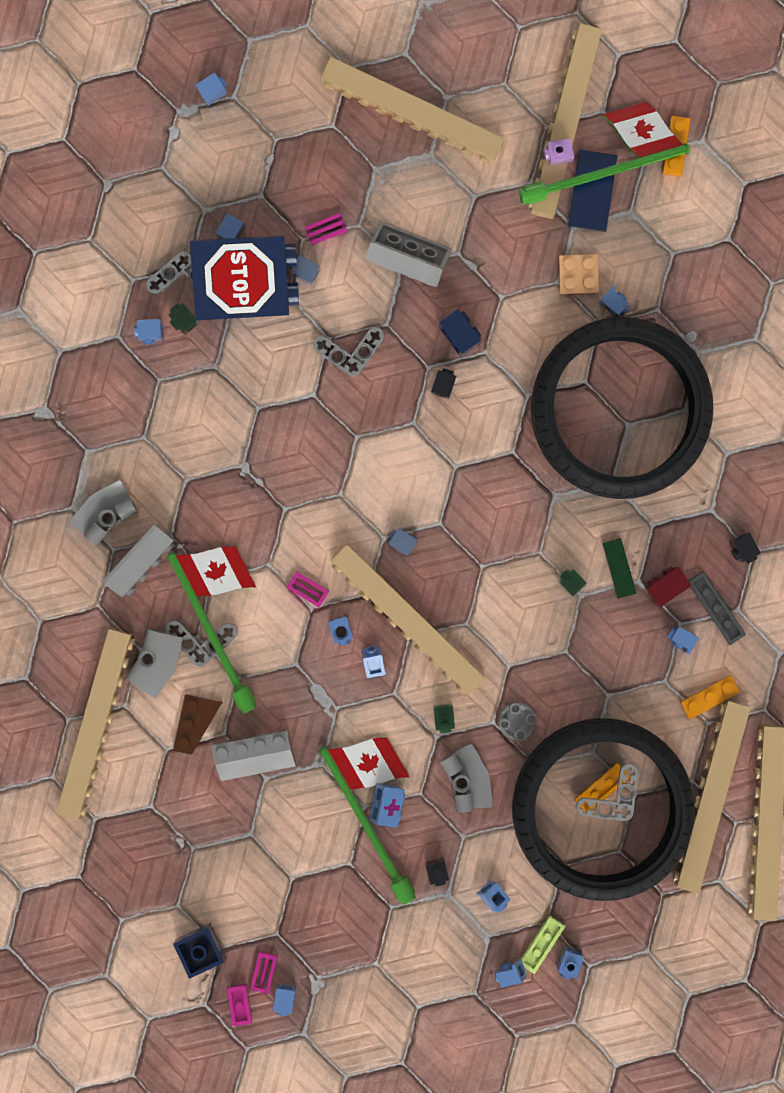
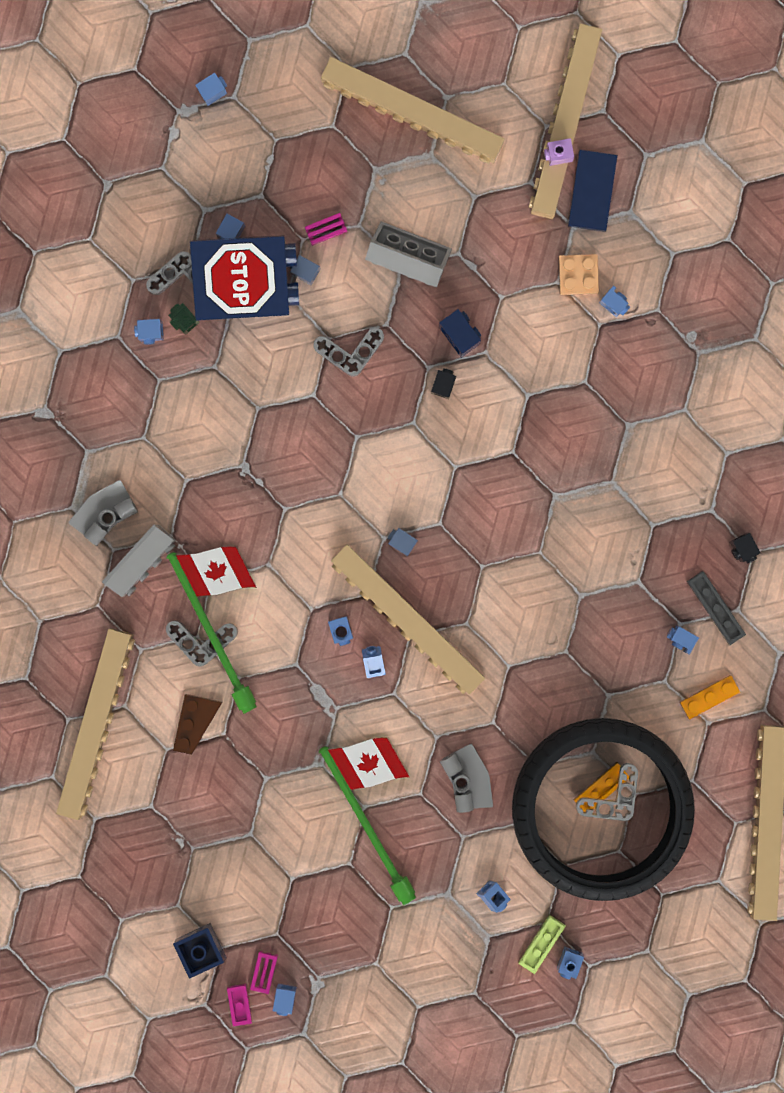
light grey panel [125,629,183,698] -> none
light grey slope [211,729,296,781] -> none
dark pink tile [287,571,329,608] -> none
medium blue brick [369,783,405,827] -> none
black brick [425,858,449,886] -> none
clear green brick [433,704,455,733] -> none
medium blue brick [495,958,527,988] -> none
light grey dish [499,703,537,741] -> none
flag [518,102,690,205] -> none
black tyre [531,317,713,499] -> none
clear green brick [558,569,587,596] -> none
dark green tile [602,538,637,599] -> none
dark red brick [645,566,692,608] -> none
light orange plate [662,116,691,177] -> none
tan brick [673,700,751,893] -> none

